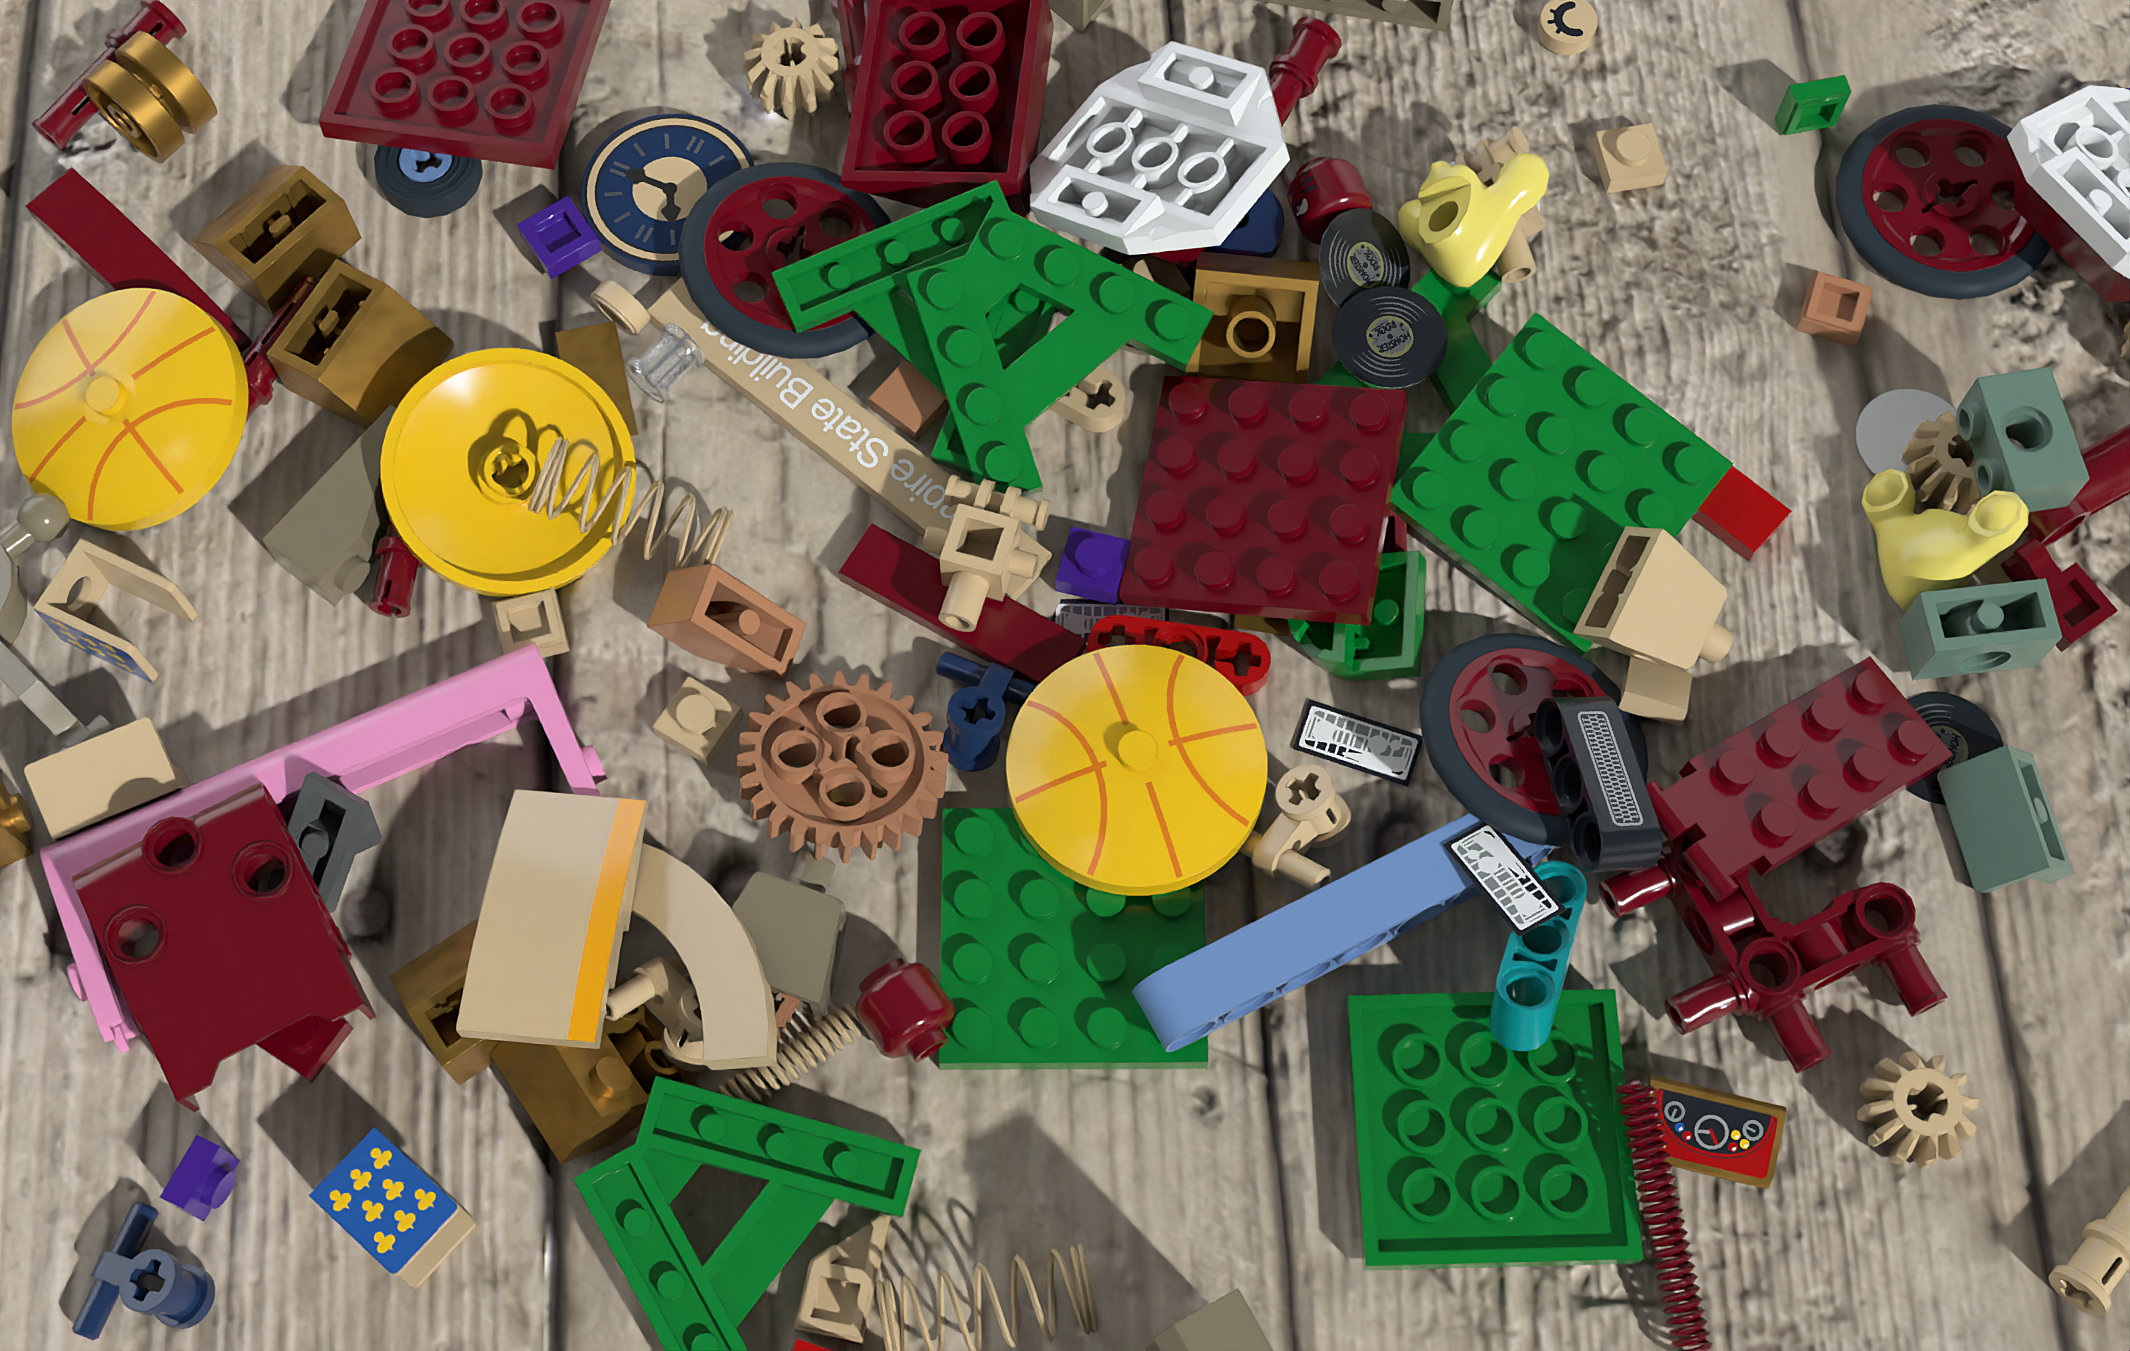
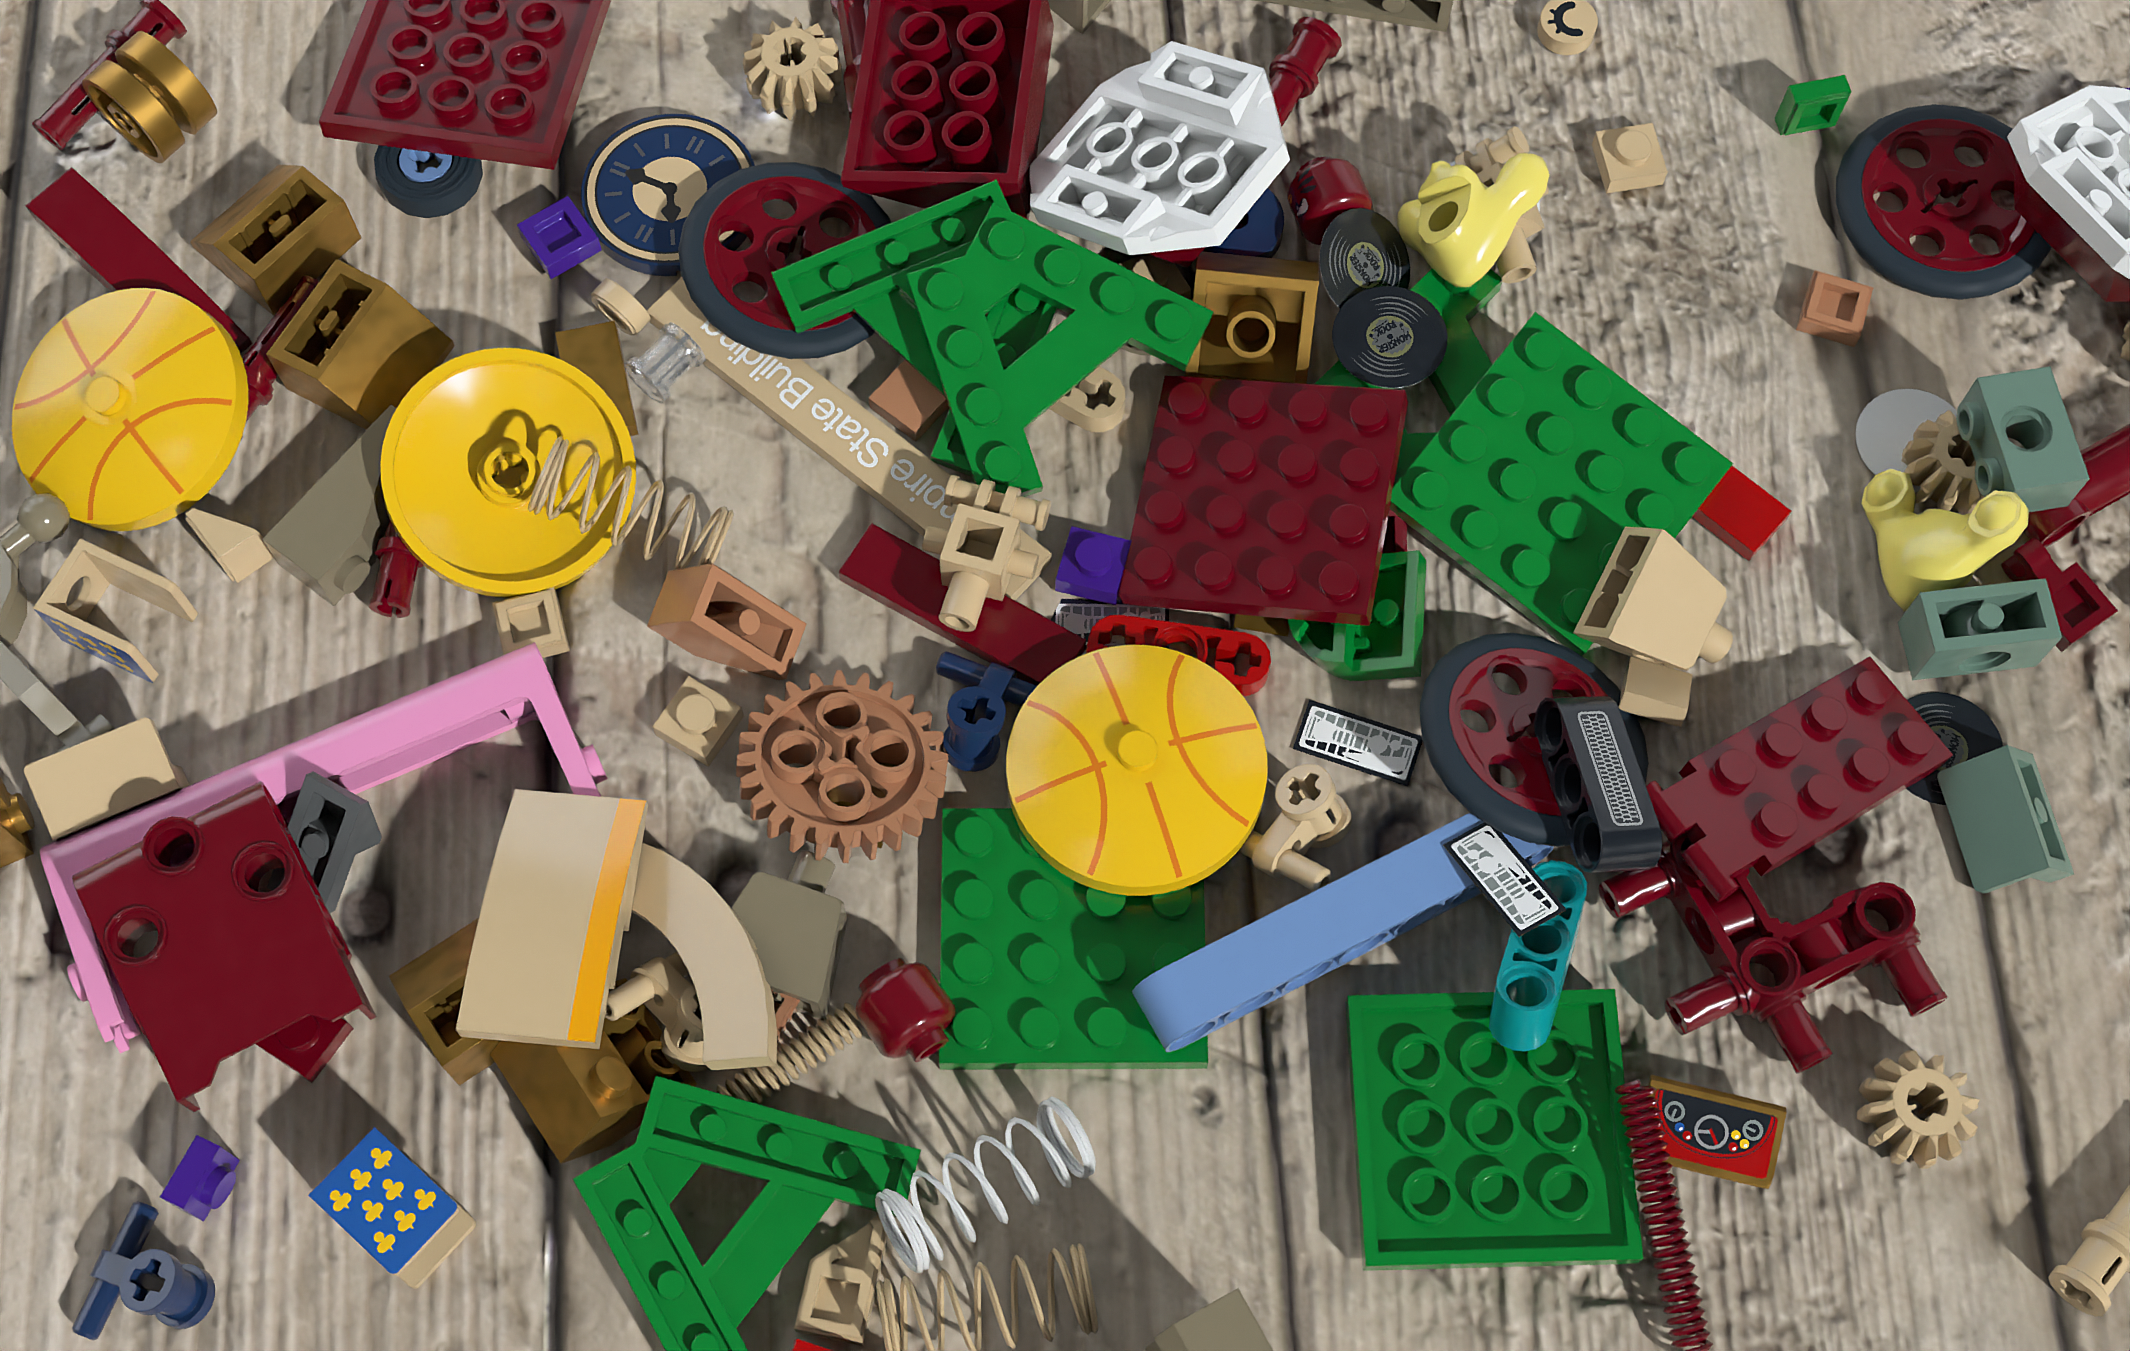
none -> tan slope [185,508,274,583]
none -> white piece [875,1096,1096,1273]

